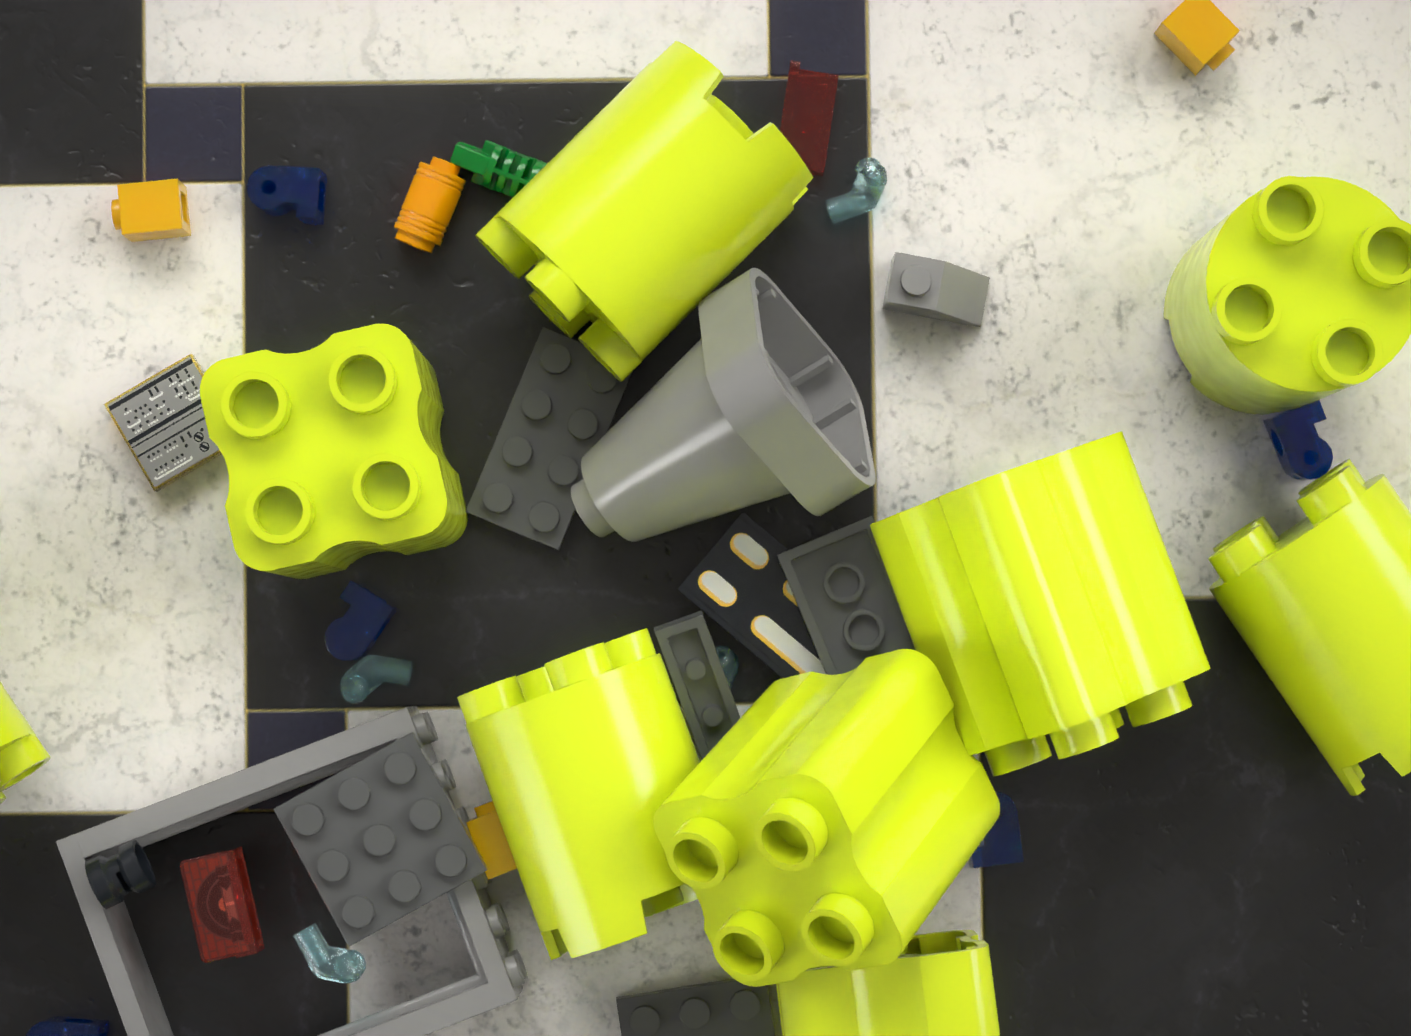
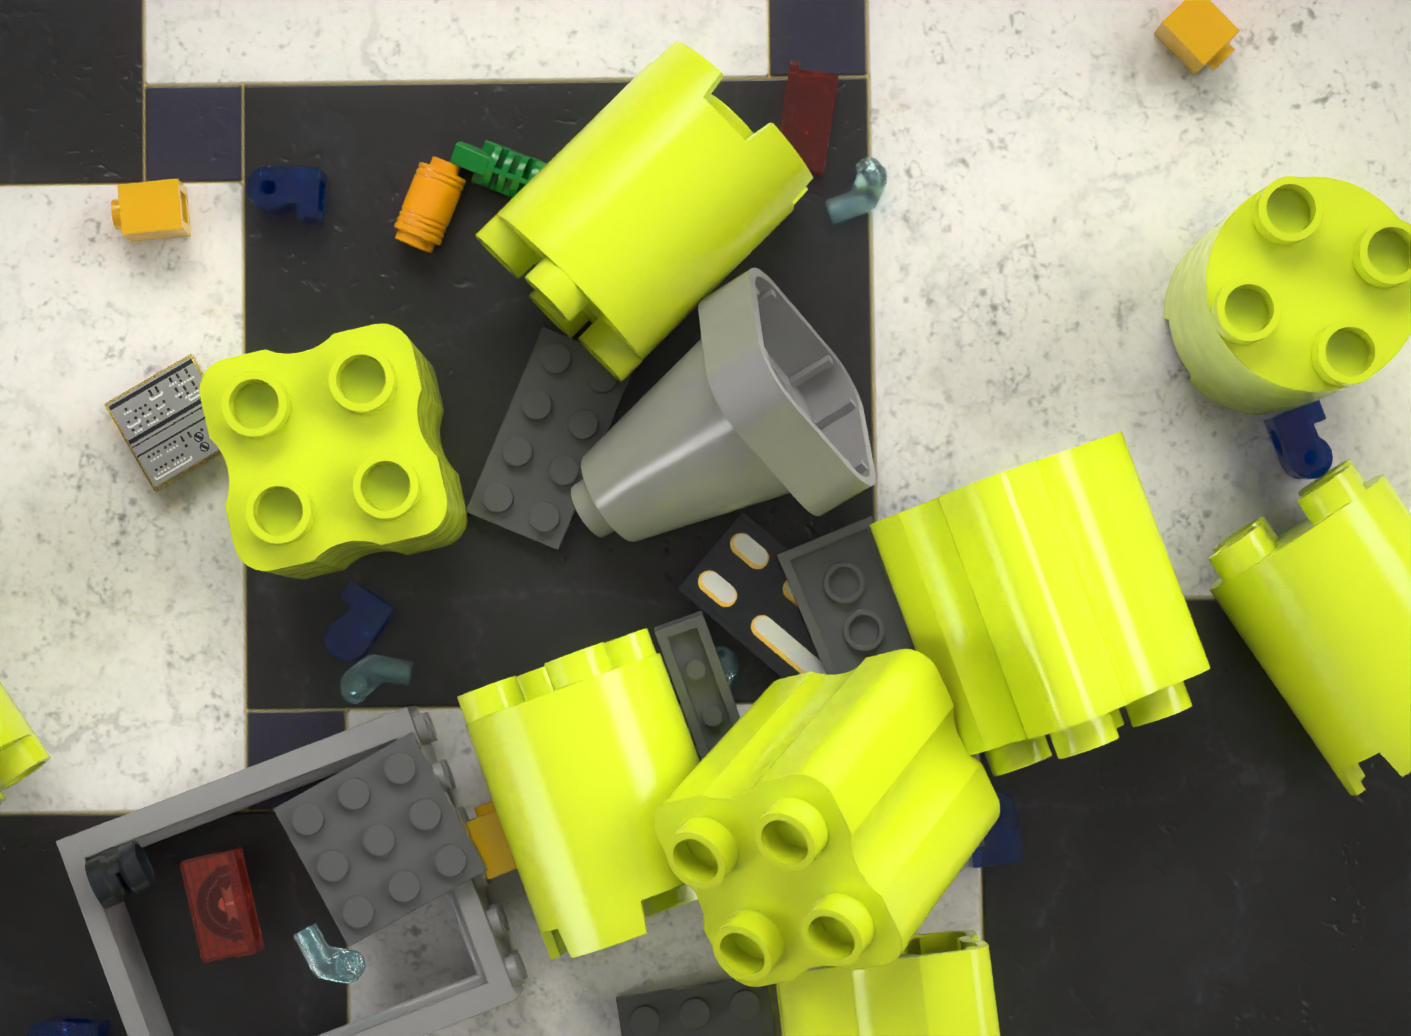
light grey slope [882,252,990,327] -> none

